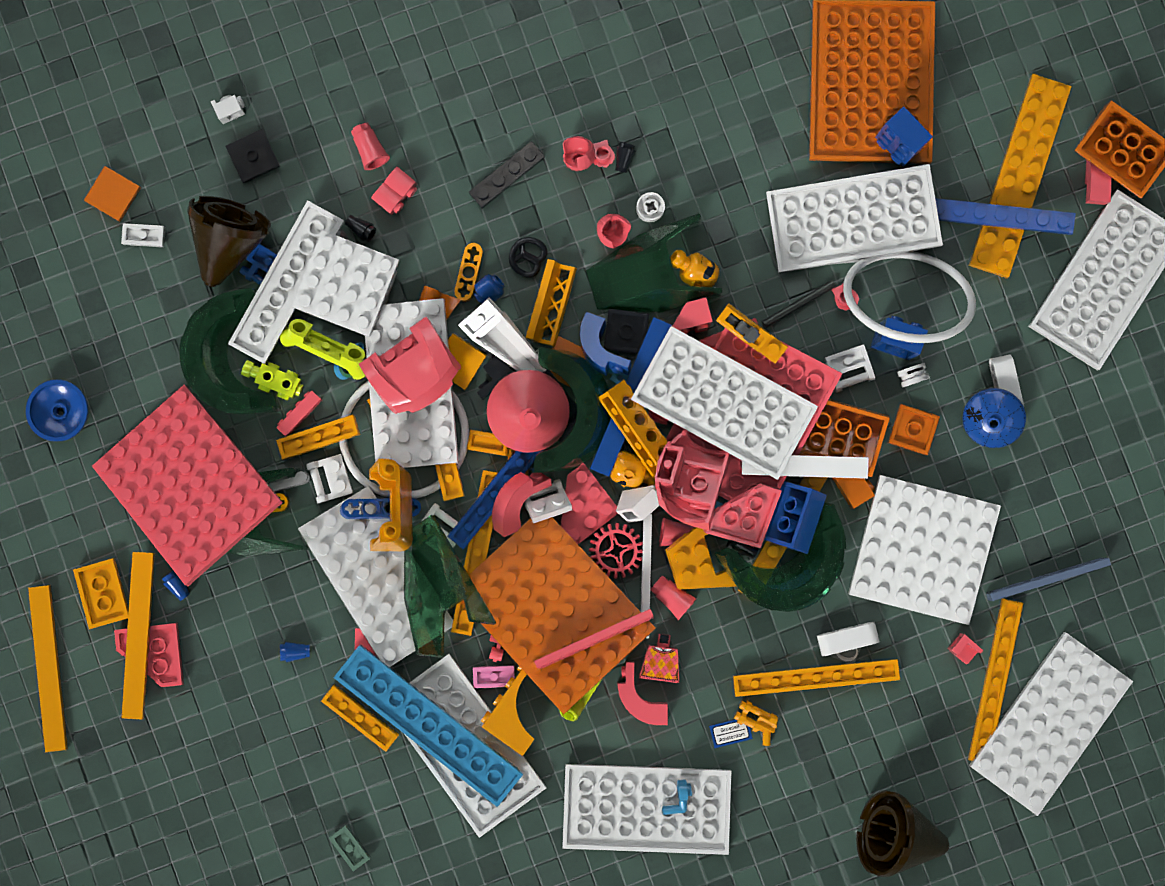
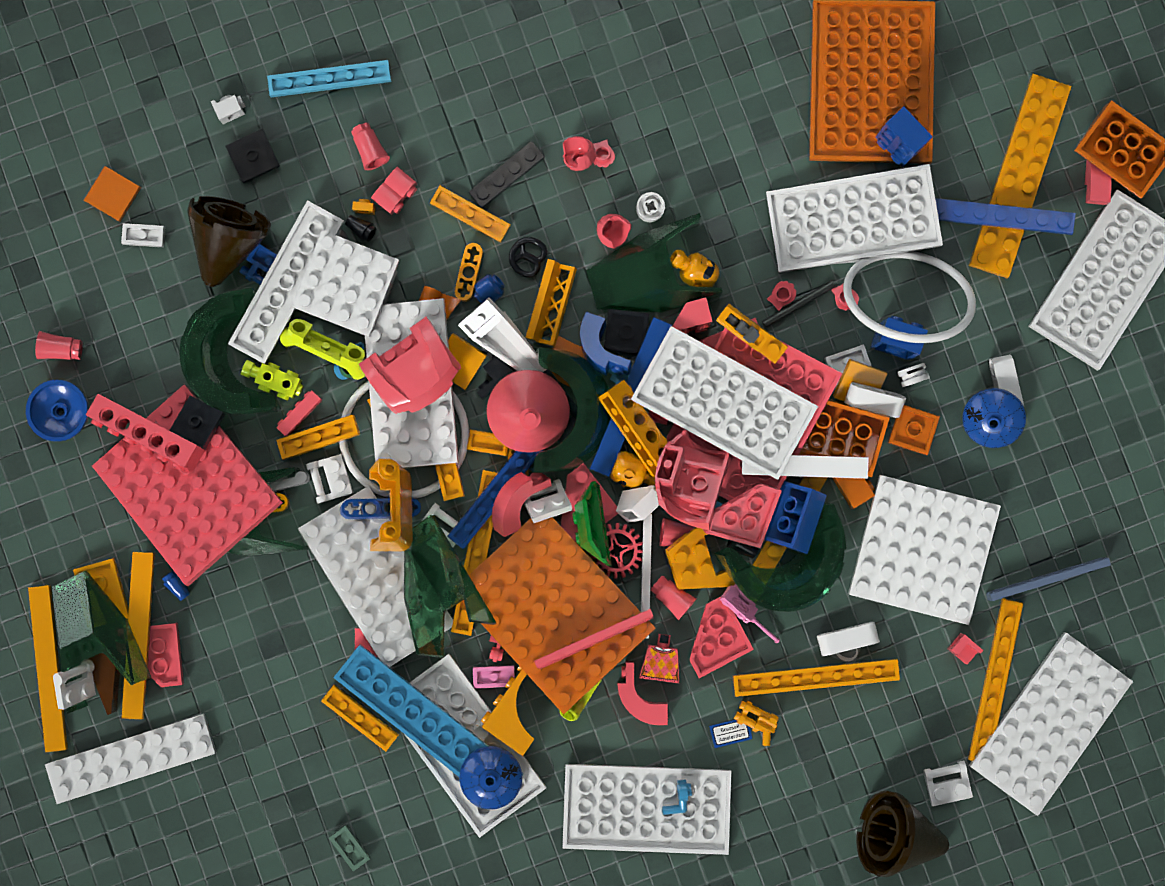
blue cone [280,642,310,662] -> none
black cone [615,142,636,173] -> none
none -> coral plant [35,331,83,360]
none -> white plate [45,713,217,804]
none -> clear green windscreen [51,571,151,714]
none -> white plate [53,660,96,710]
none -> reddish brown slope [84,646,121,715]
none -> coral brick [86,394,205,472]
none -> black plate [169,395,226,450]
none -> medium azure plate [267,60,391,98]
none -> light orange plate [352,199,376,215]
none -> light orange tile [430,185,511,243]
none -> blue dish [459,746,522,809]
none -> green wedge [572,481,612,566]
none -> coral plate [689,596,754,678]
none -> bright pink piece [720,585,780,643]
none -> coral animal [767,281,796,311]
none -> light orange tile [833,359,887,401]
none -> white beam [844,382,906,418]
none -> white plate [923,761,973,806]

